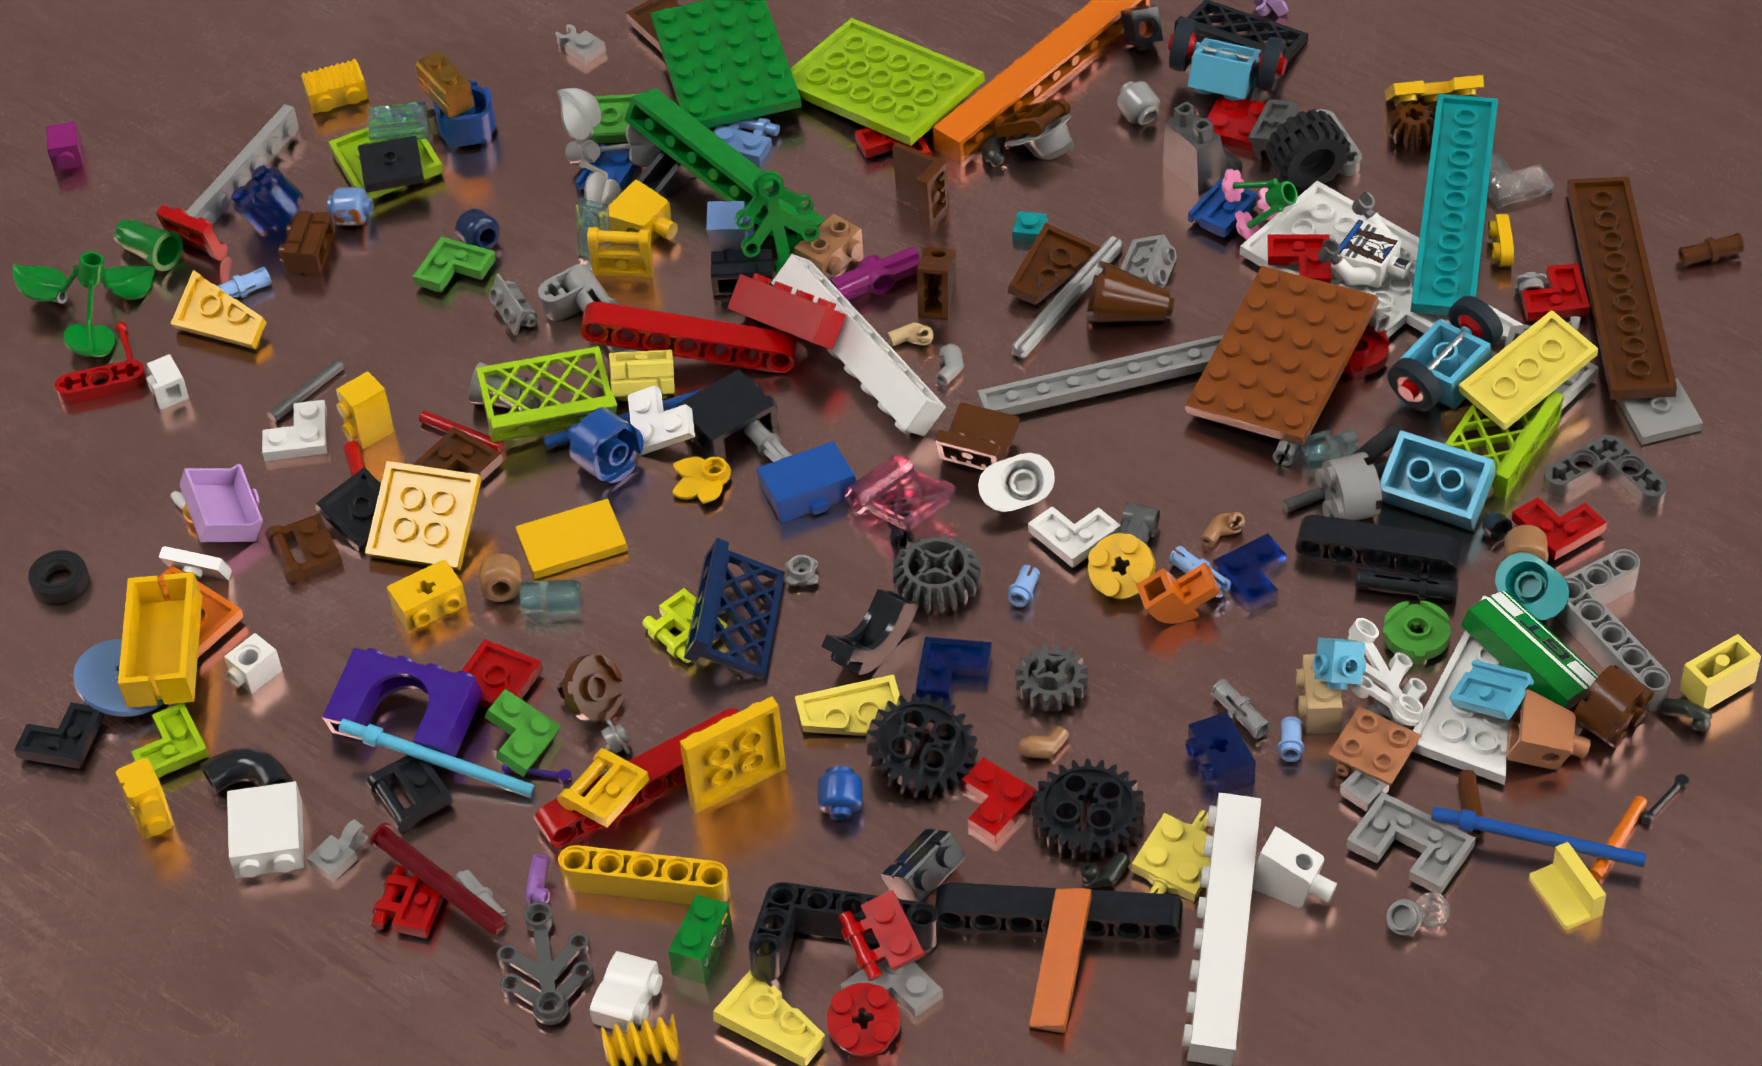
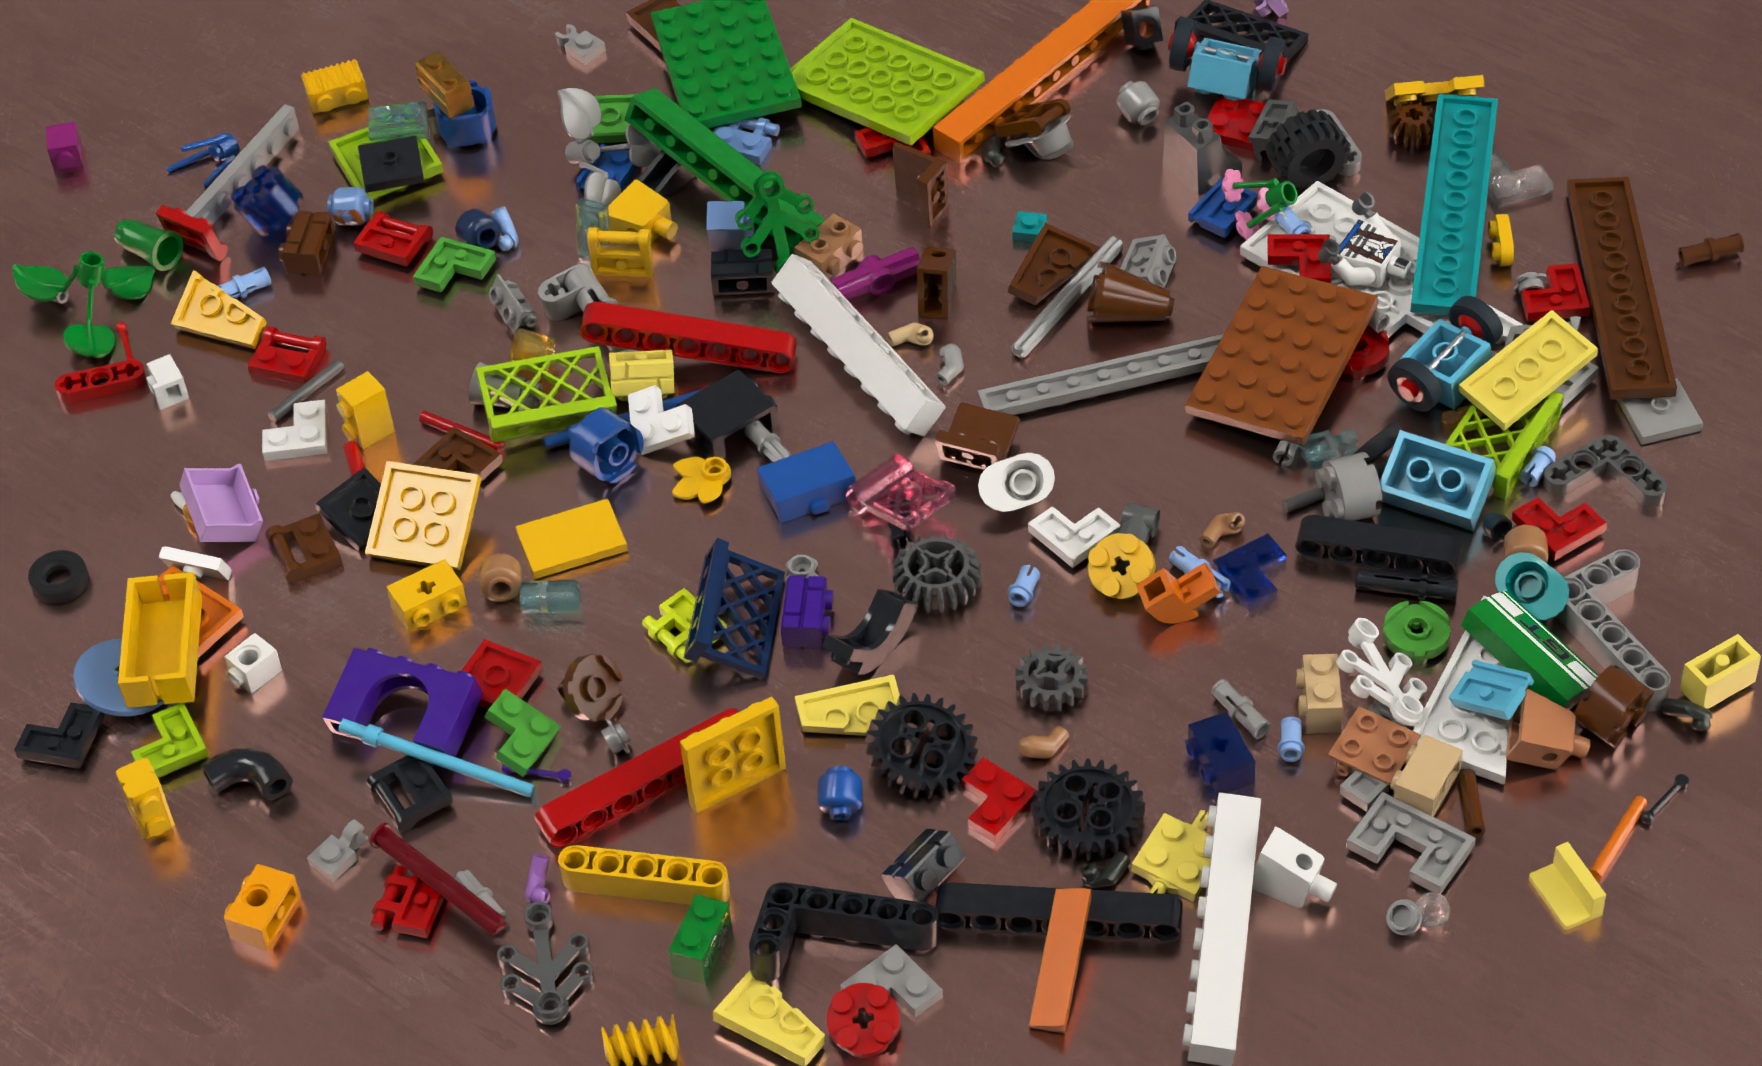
white brick [227,781,305,878] -> none
yellow plate [557,748,649,828] -> none
white brick [589,951,663,1033] -> none
red brick [727,273,846,350] -> none
red plate [838,889,926,981] -> none
clear blue plate [915,637,992,700] -> none
medium azure brick [1313,637,1366,690] -> none
blue bar [1431,806,1647,868] -> none
none -> blue plant [166,133,240,187]
none -> light orange brick [224,864,301,950]
none -> red plate [247,326,327,385]
none -> red plate [353,211,433,266]
none -> light blue arm [492,206,519,251]
none -> clear yellow piece [508,328,556,376]
none -> dark purple brick [781,575,834,649]
none -> light blue pin [1274,207,1311,234]
none -> tan brick [1390,734,1463,817]
none -> light blue pin [1519,446,1556,487]

